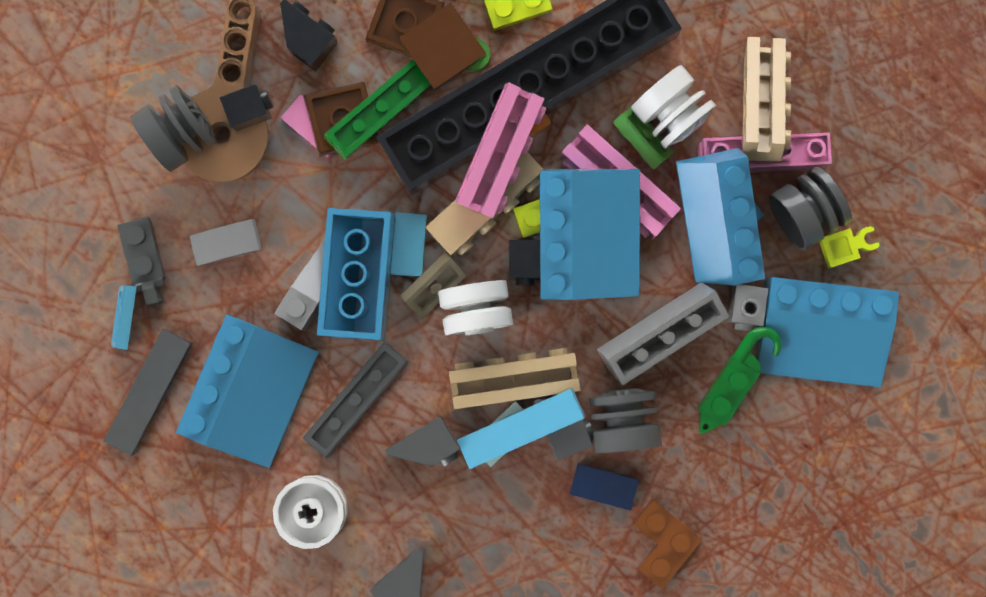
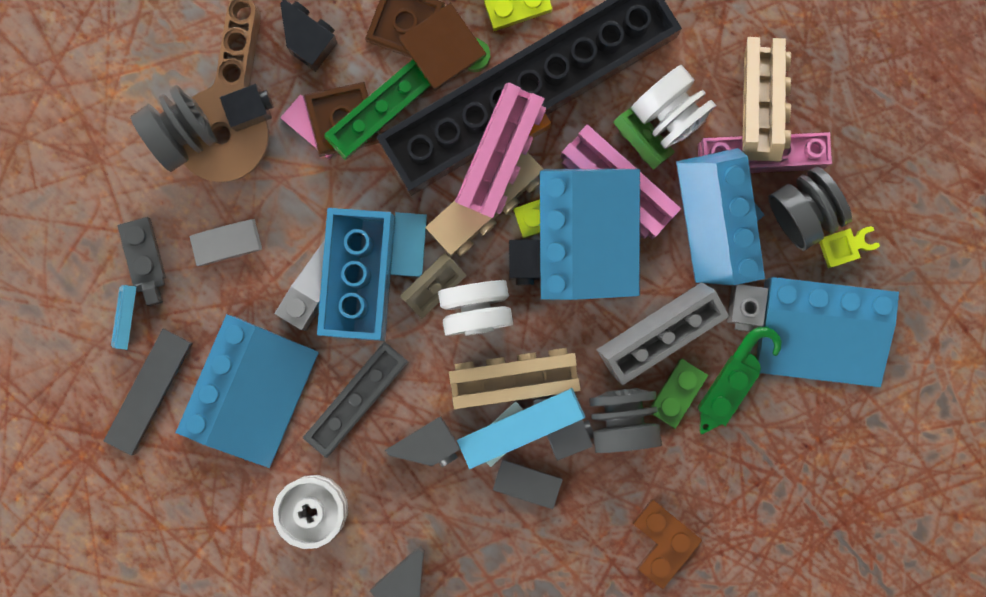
dark blue tile [569,463,639,511] -> none
none -> dark grey tile [493,459,563,509]
none -> bright green plate [650,358,708,429]

